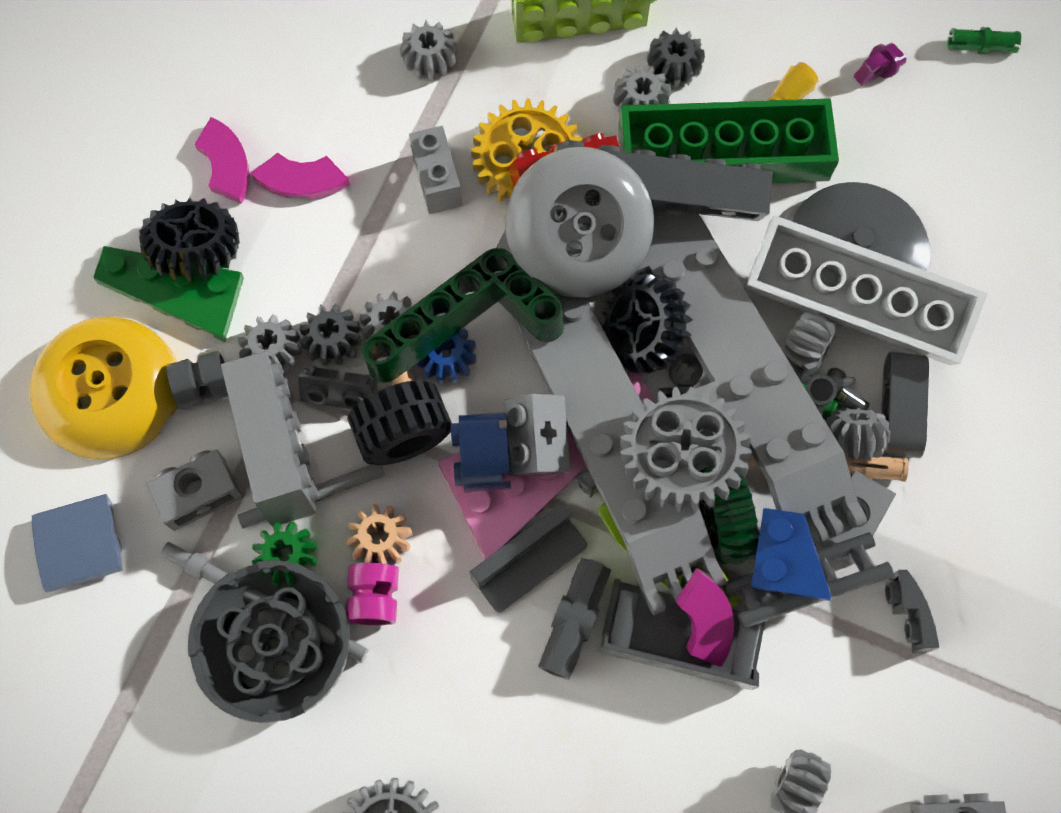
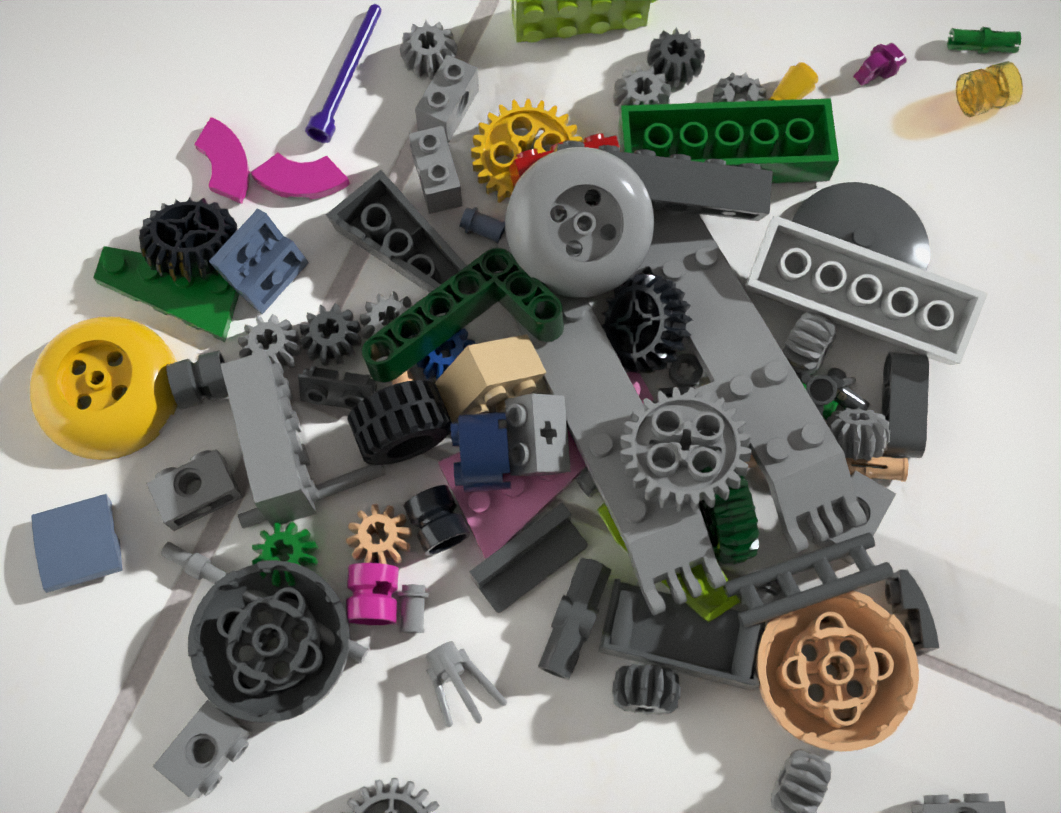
dark pink tile [676,568,734,668] -> none
blue wing [751,508,832,601] -> none
none -> light grey brick [152,700,252,798]
none -> sand blue slope [209,208,309,314]
none -> dark purple piece [305,4,382,143]
none -> dark grey wedge [326,170,467,294]
none -> light grey pin [398,584,429,633]
none -> black wheel [403,485,470,556]
none -> light grey brick [415,55,479,143]
none -> light grey plant [426,641,507,727]
none -> tan brick [435,334,547,423]
none -> sand blue pin [459,207,505,243]
none -> dark grey gear [612,664,681,715]
none -> light grey gear [713,72,767,102]
none -> light nougat brick [756,591,919,752]
none -> clear yellow wheel [956,61,1023,117]

